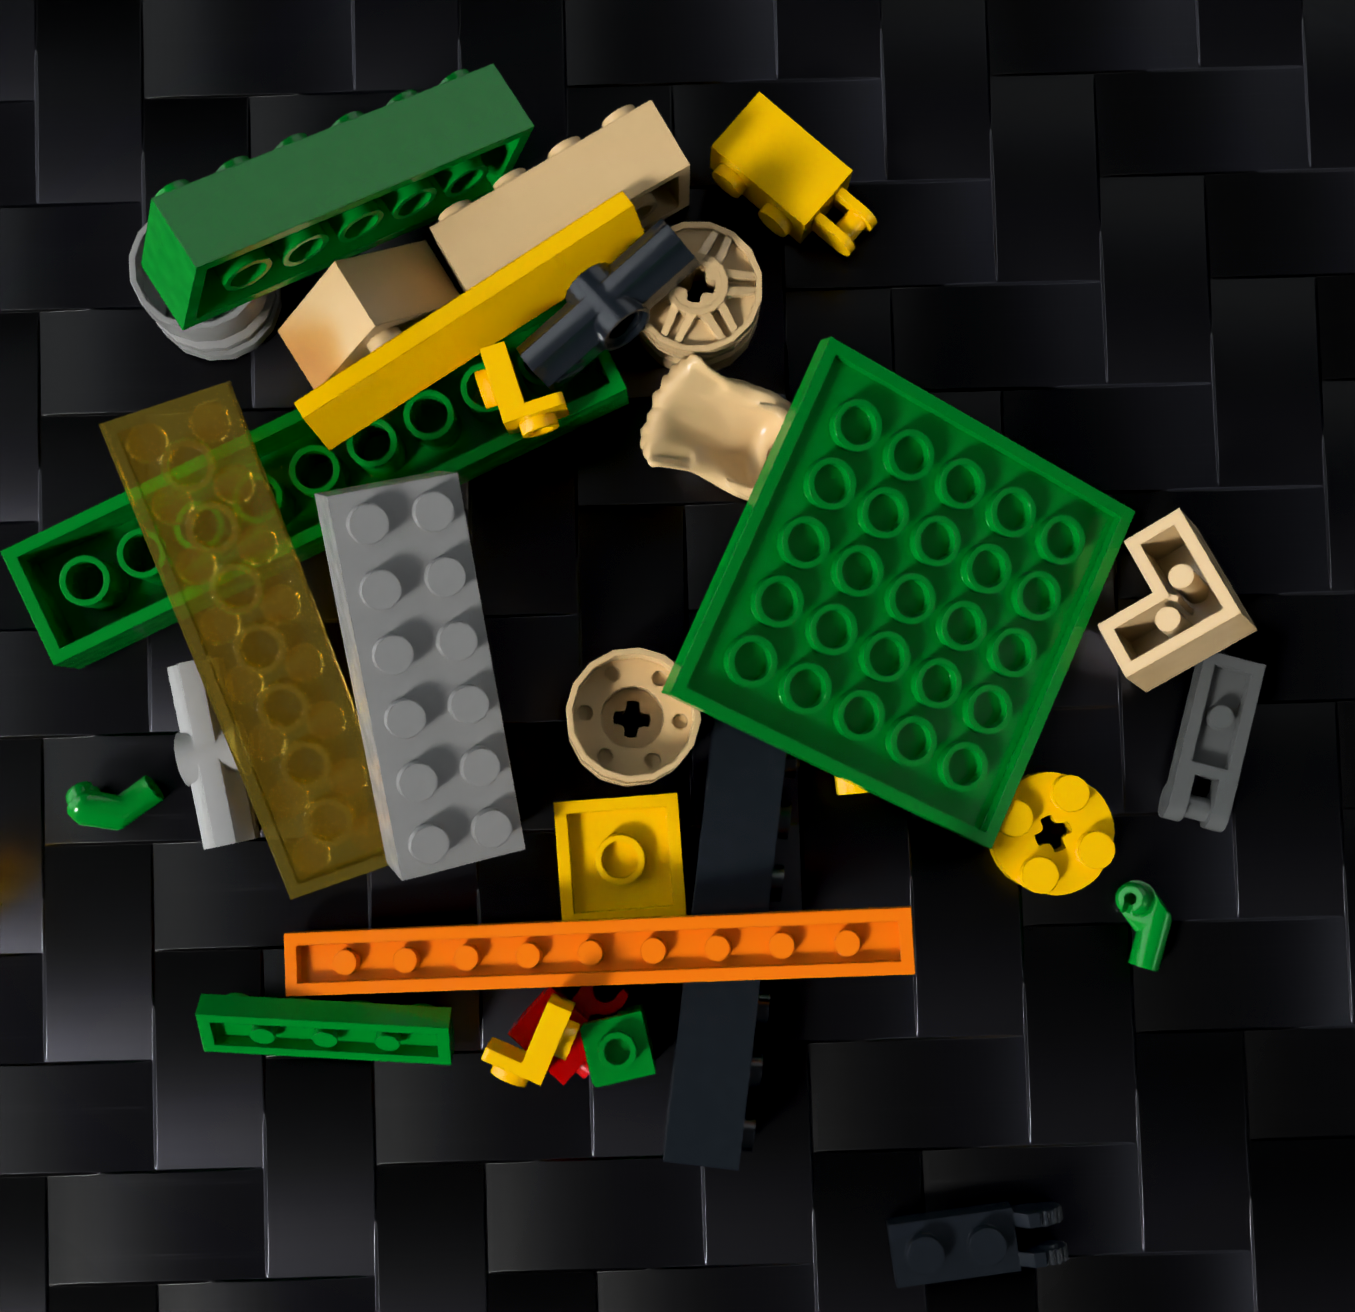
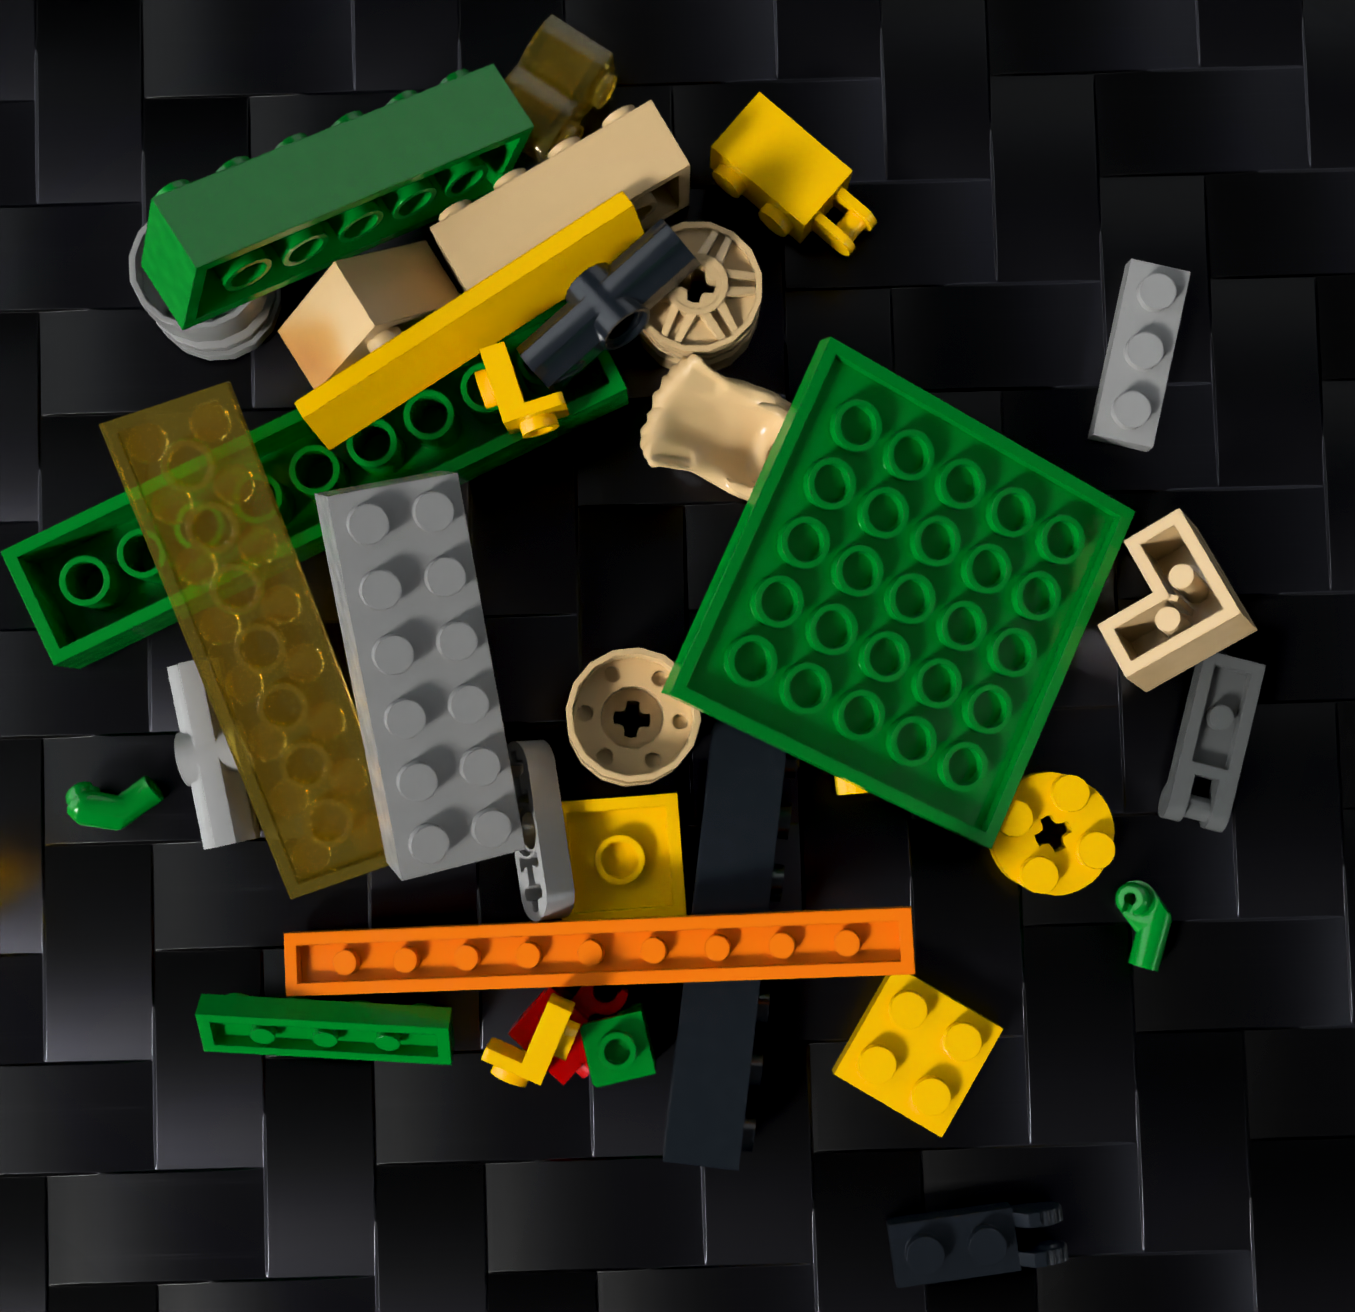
none -> clear yellow brick [505,14,618,163]
none -> light grey beam [507,740,575,922]
none -> yellow plate [832,975,1003,1138]
none -> light grey plate [1088,258,1191,452]

